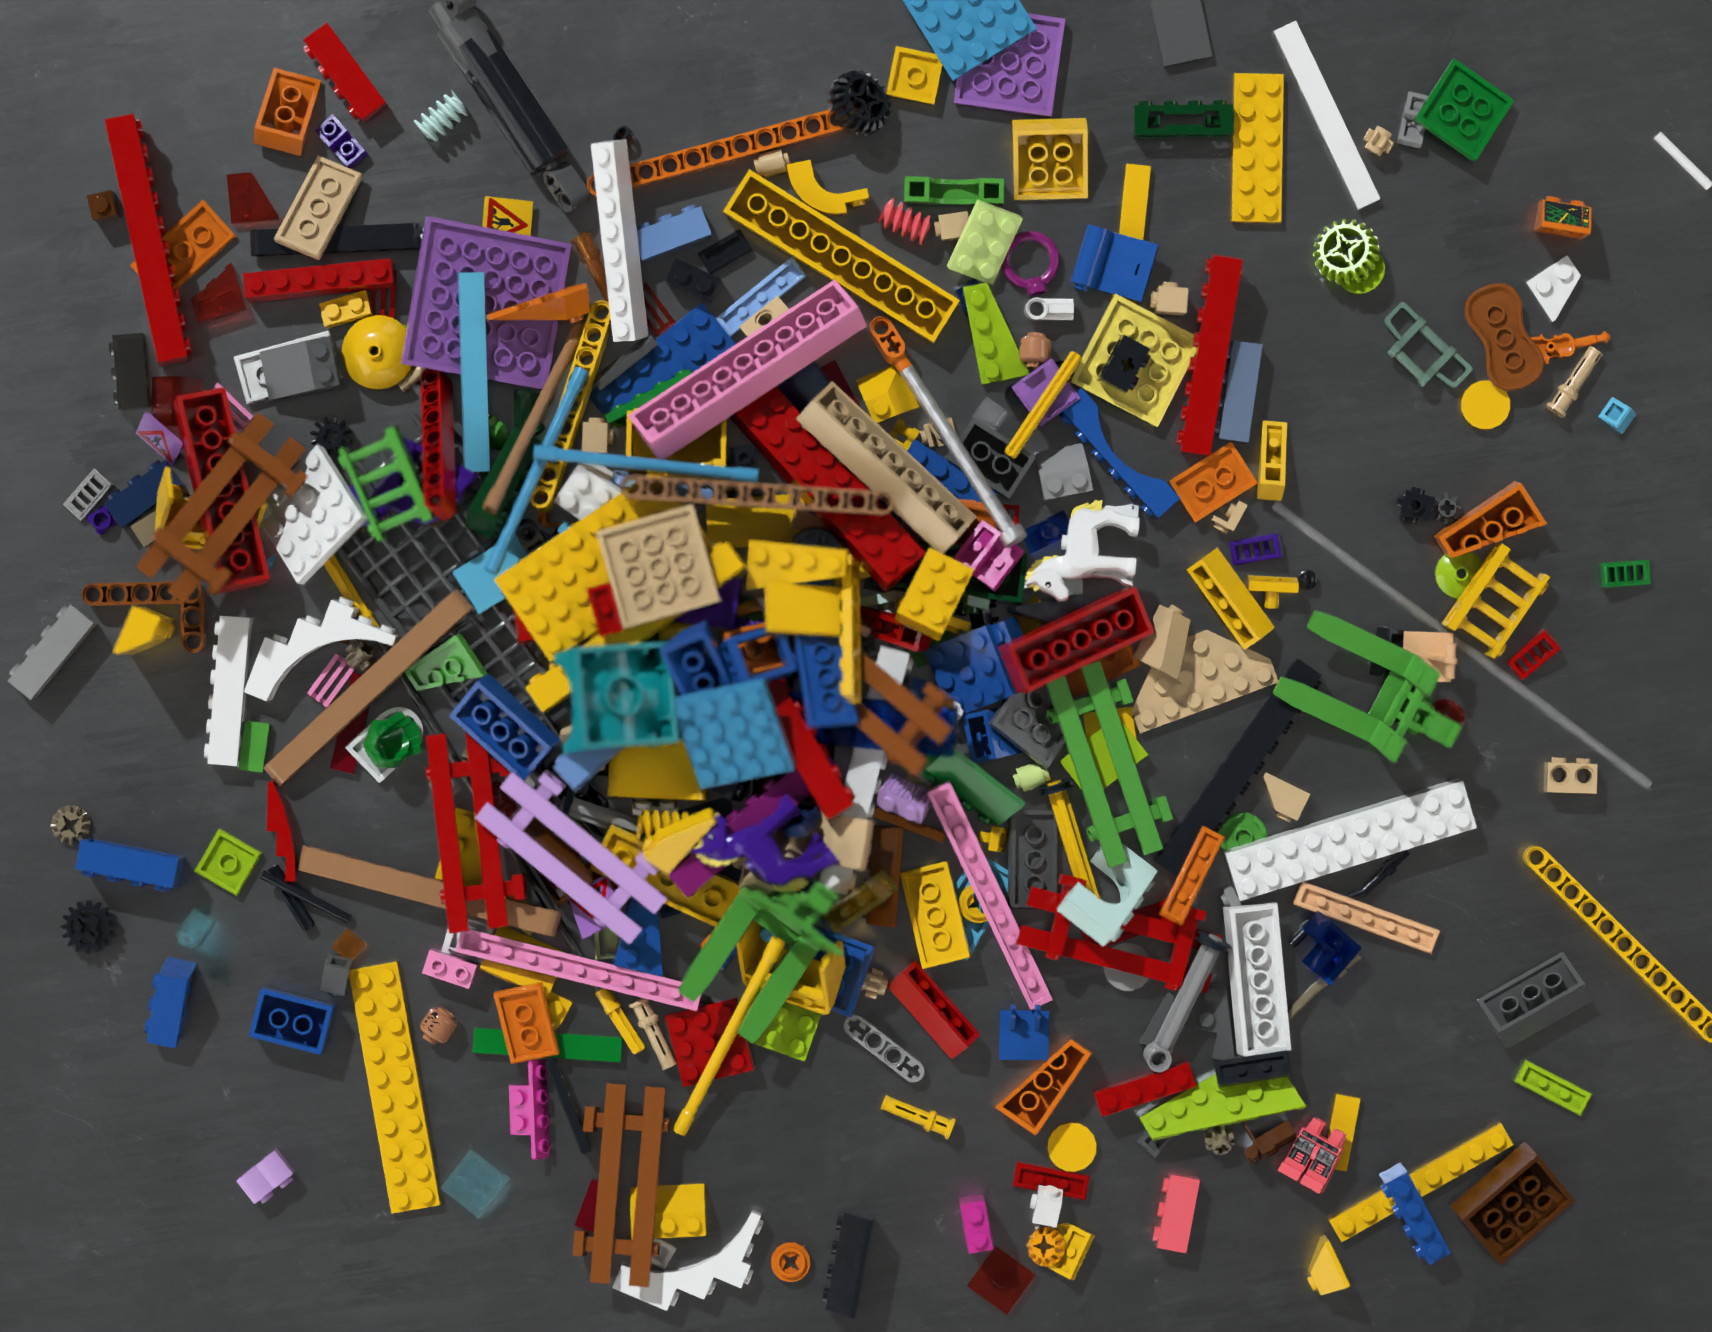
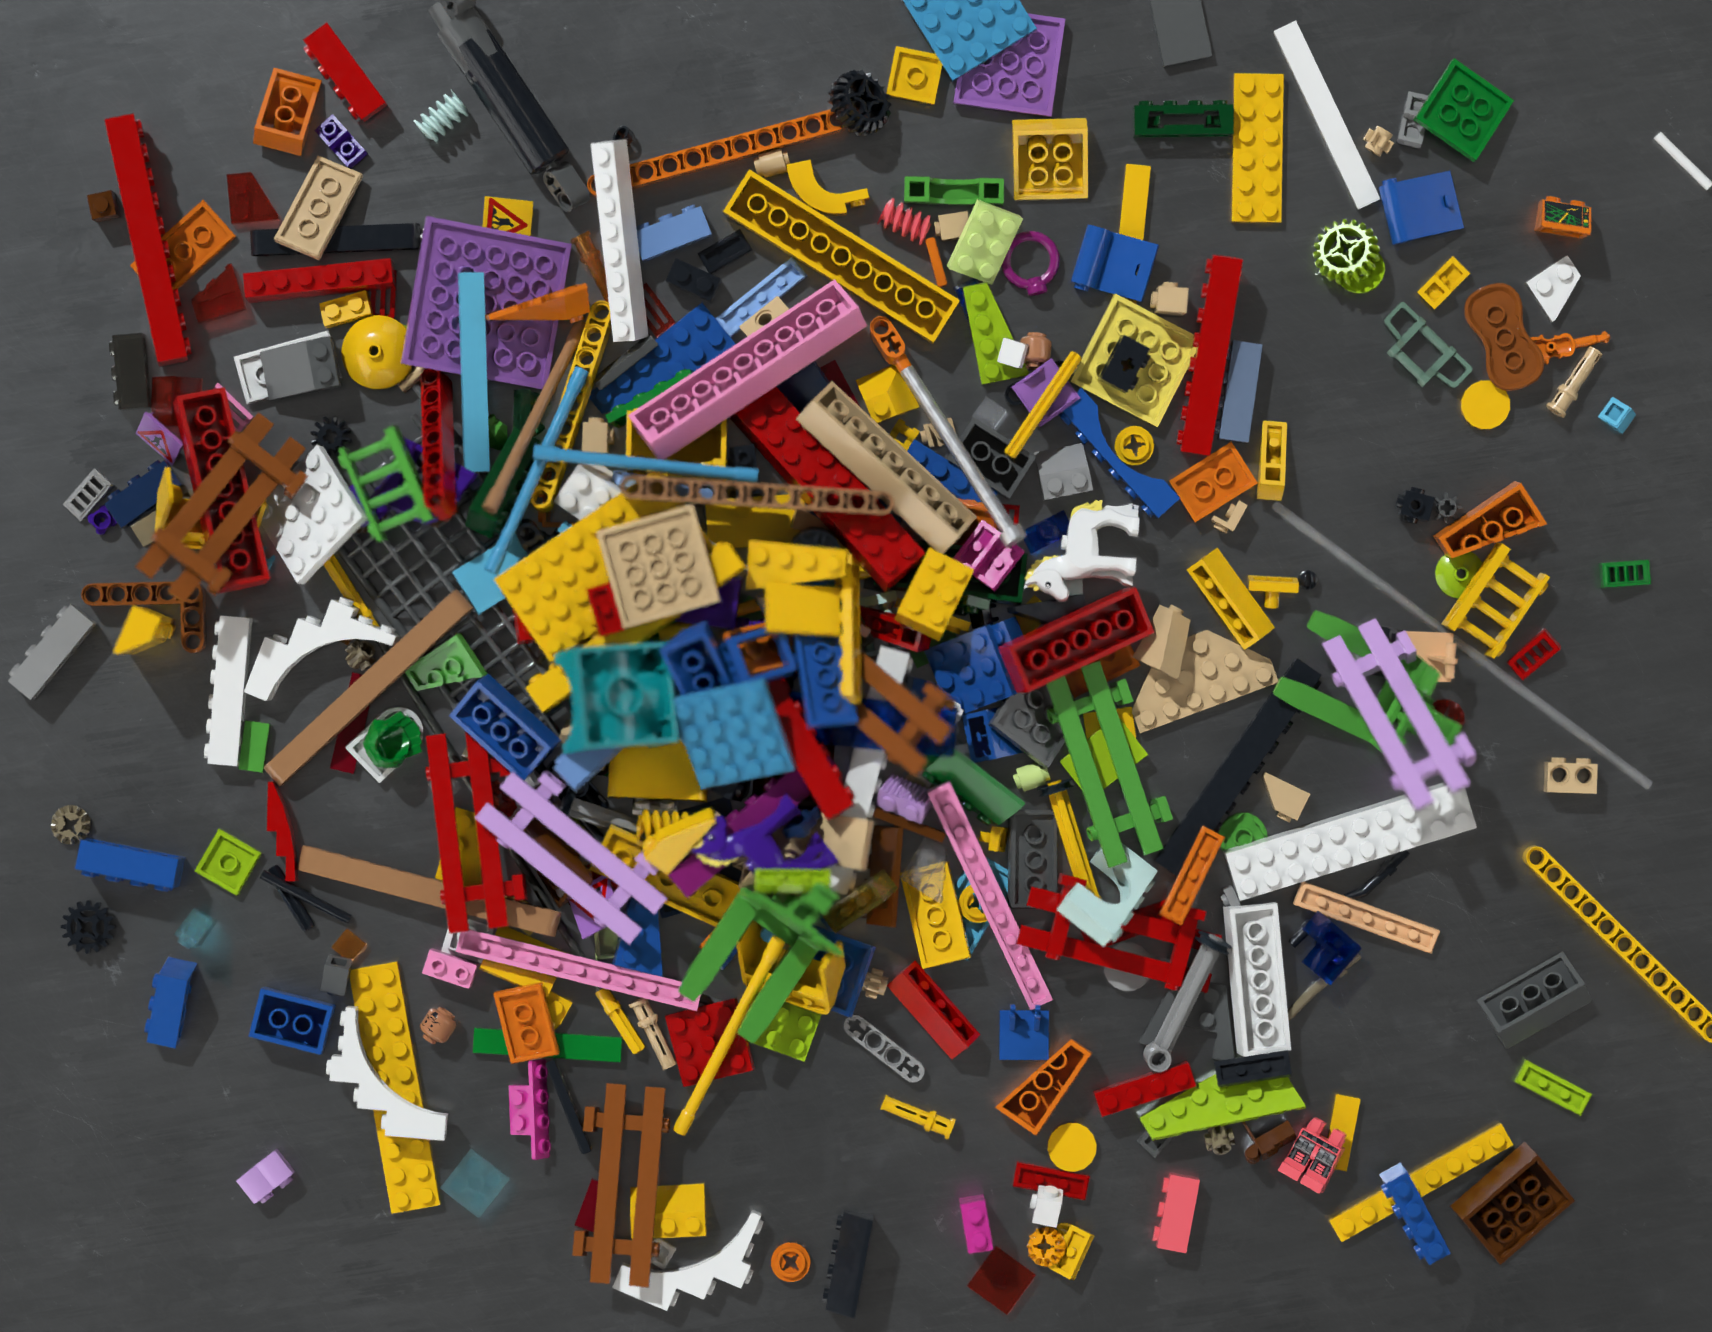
bright pink tile [307,653,356,708] -> none
white piece [1024,297,1074,321] -> none
dark purple slope [1229,532,1284,566] -> none
yellow slope [1307,1235,1350,1295] -> none
none -> white arch [326,1006,448,1141]
none -> lime tile [755,869,831,893]
none -> clear wing [900,837,948,904]
none -> orange tile [925,237,947,288]
none -> white tile [997,338,1029,369]
none -> yellow gear [1115,426,1154,465]
none -> lavender fence [1322,618,1476,810]
none -> blue door [1378,171,1464,245]
none -> yellow slope [1417,256,1470,309]

